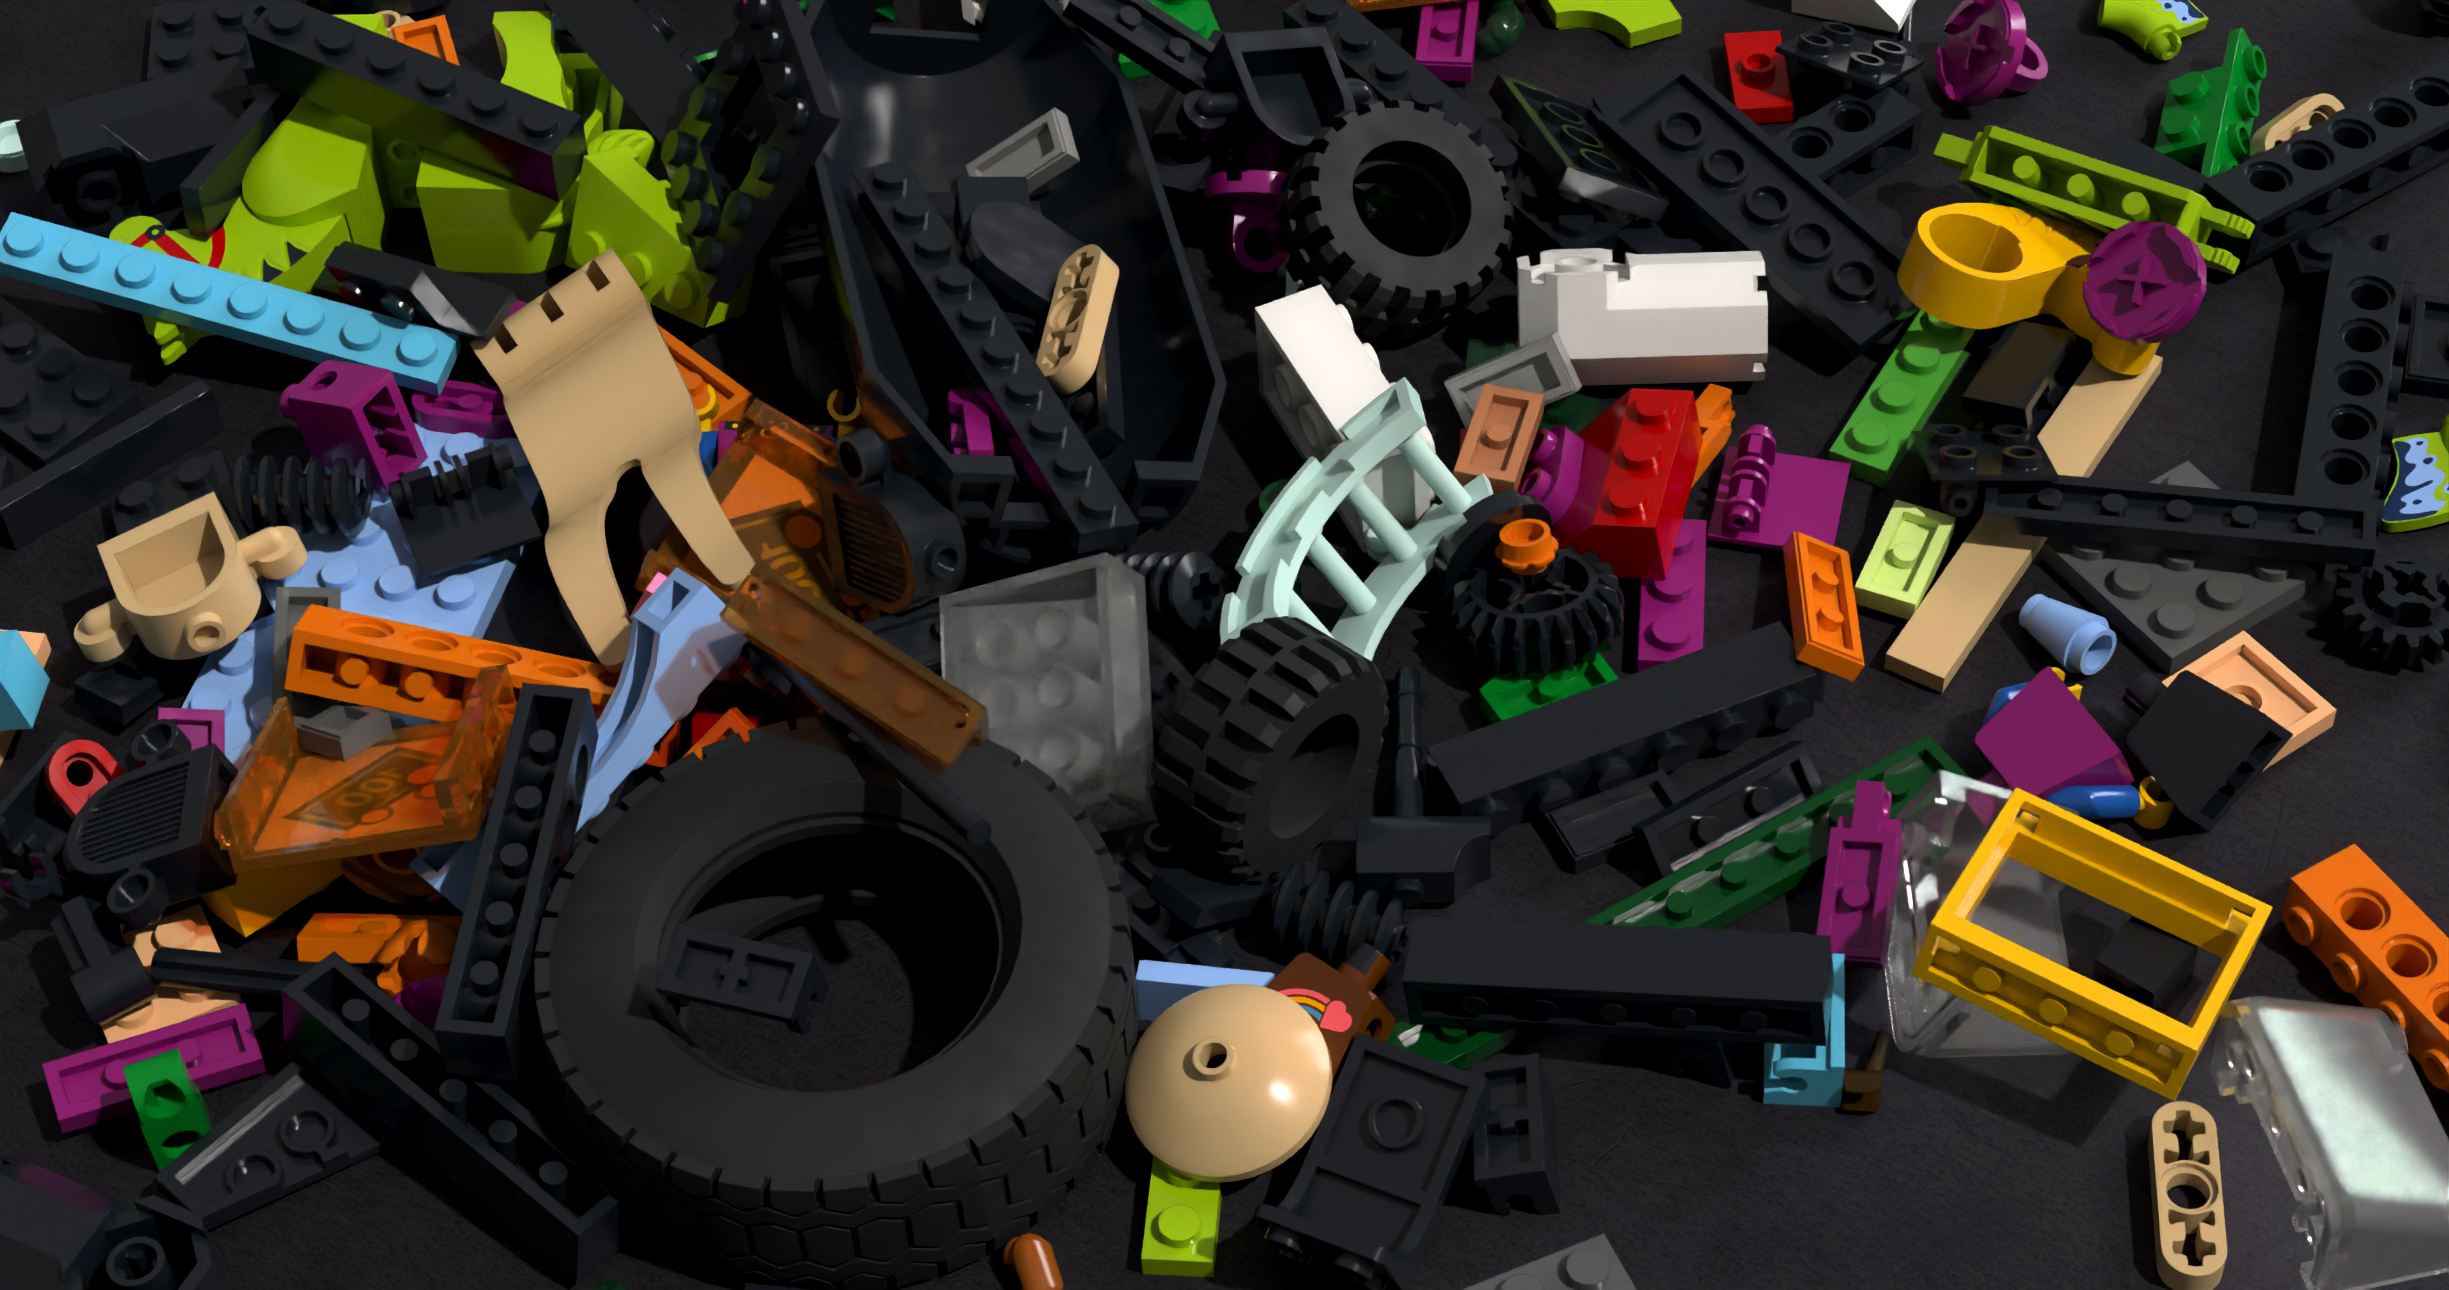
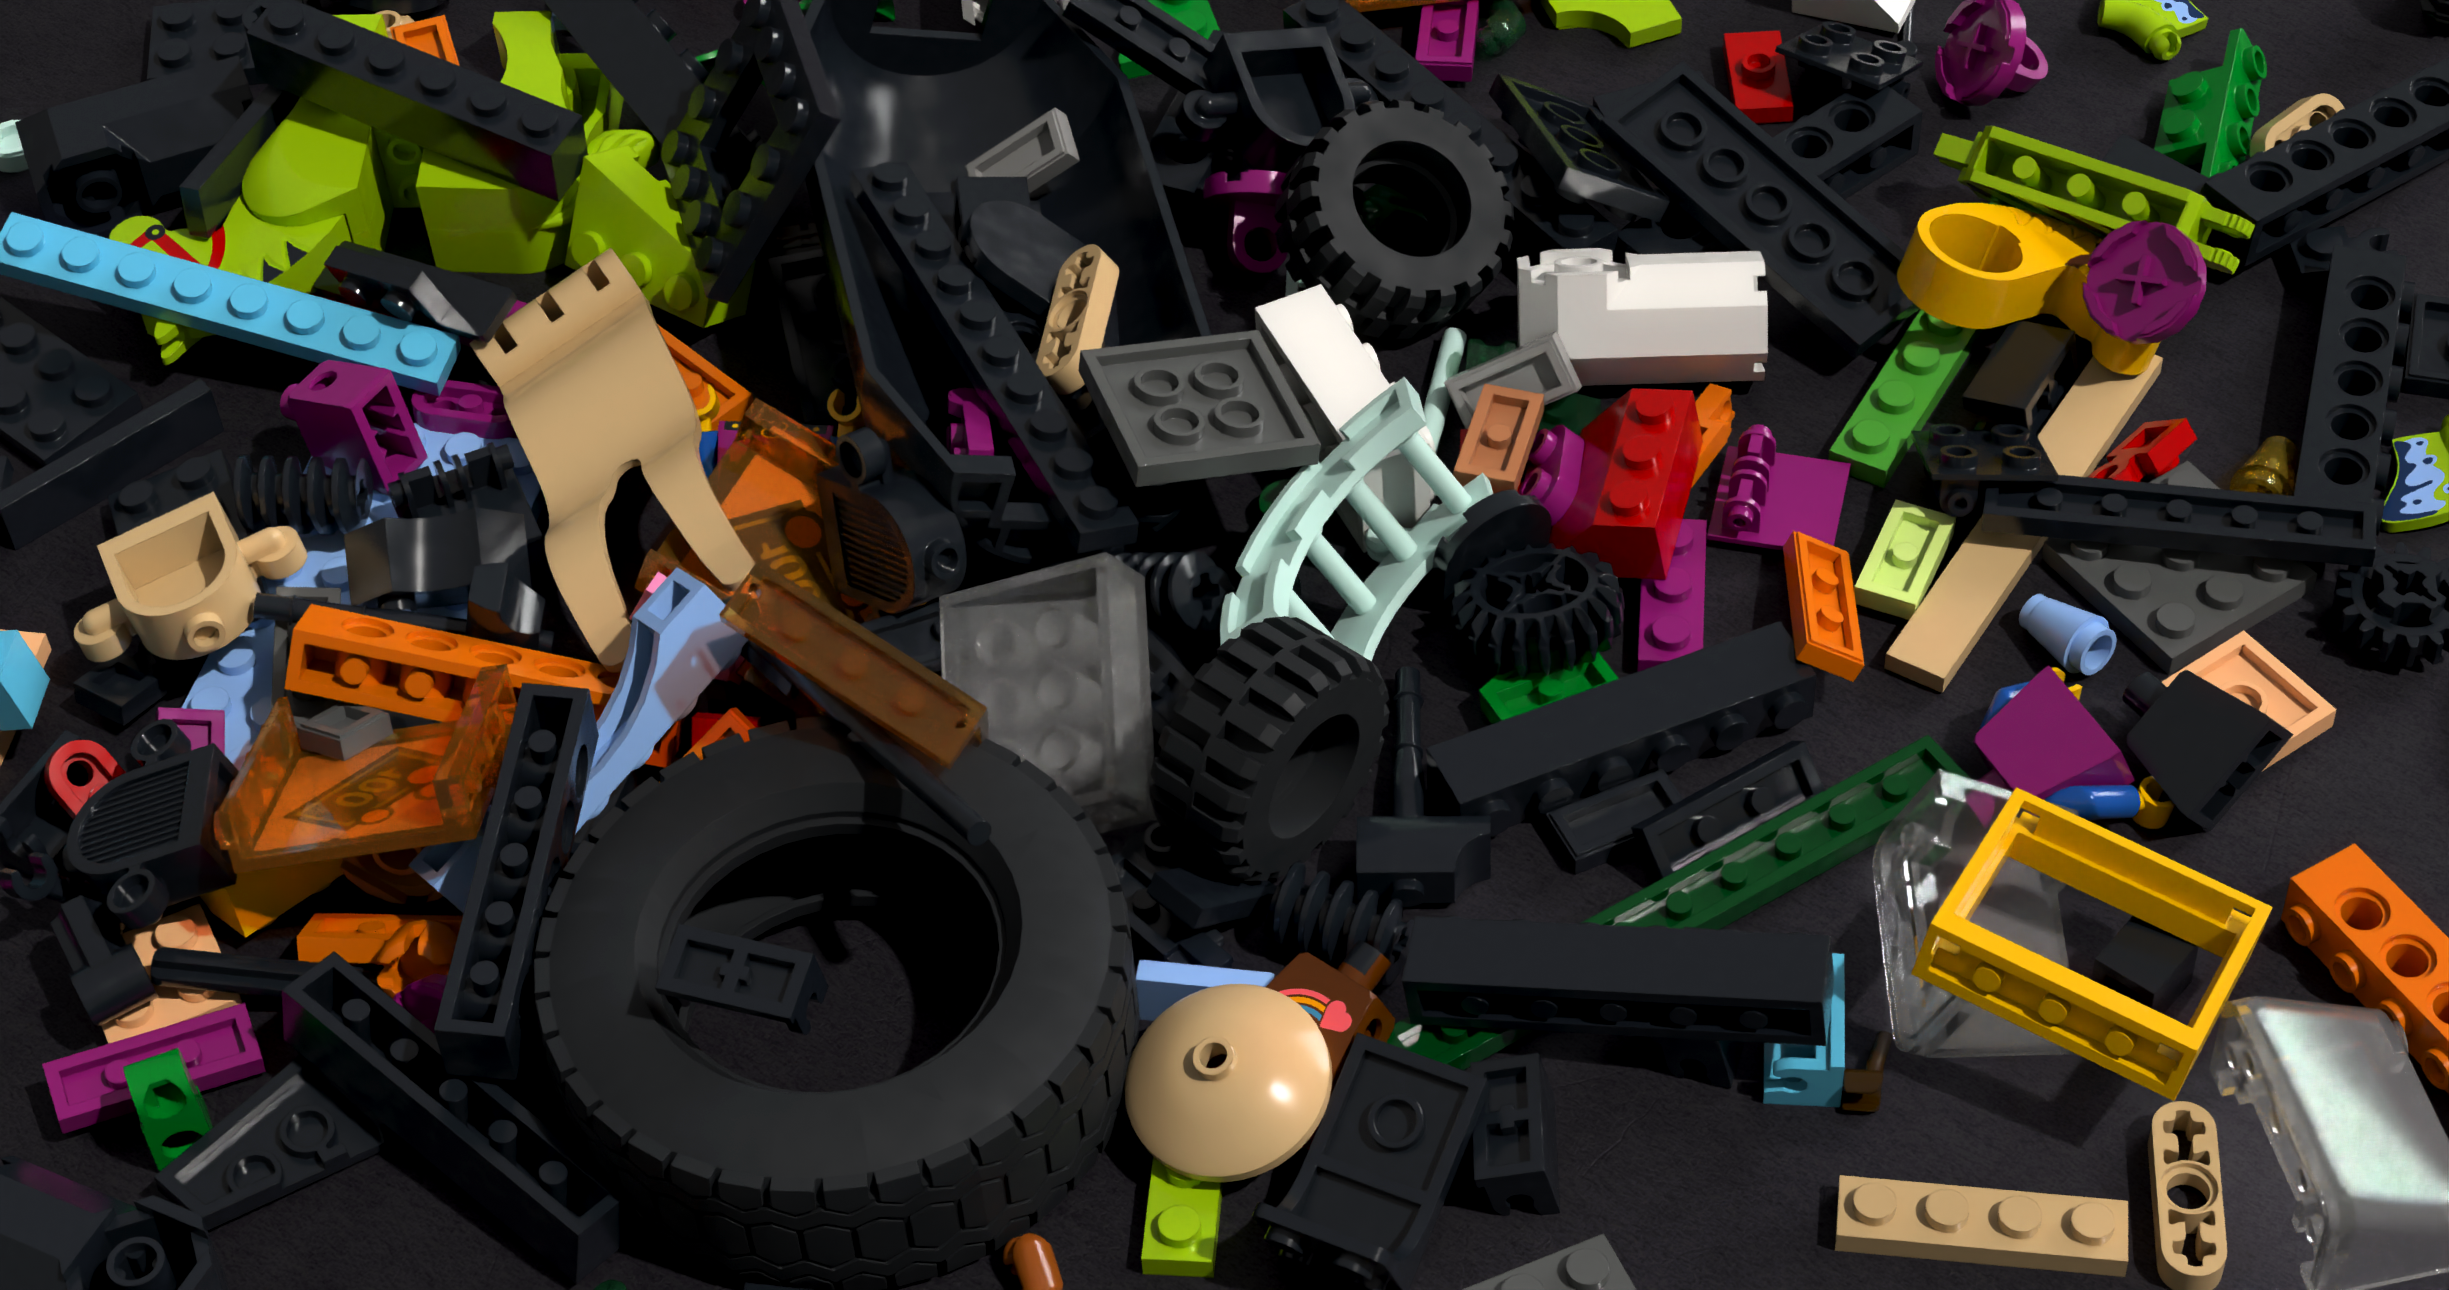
orange plate [1495,519,1559,575] -> none
magenta hinge [1816,780,1903,969] -> none
none -> black piece [253,563,554,654]
none -> black brick [344,507,532,612]
none -> dark grey plate [1078,330,1321,487]
none -> light aqua bar [1423,328,1467,455]
none -> tan plate [1835,1175,2128,1277]
none -> red plate [2088,418,2197,482]
none -> clear yellow cone [2230,436,2298,496]

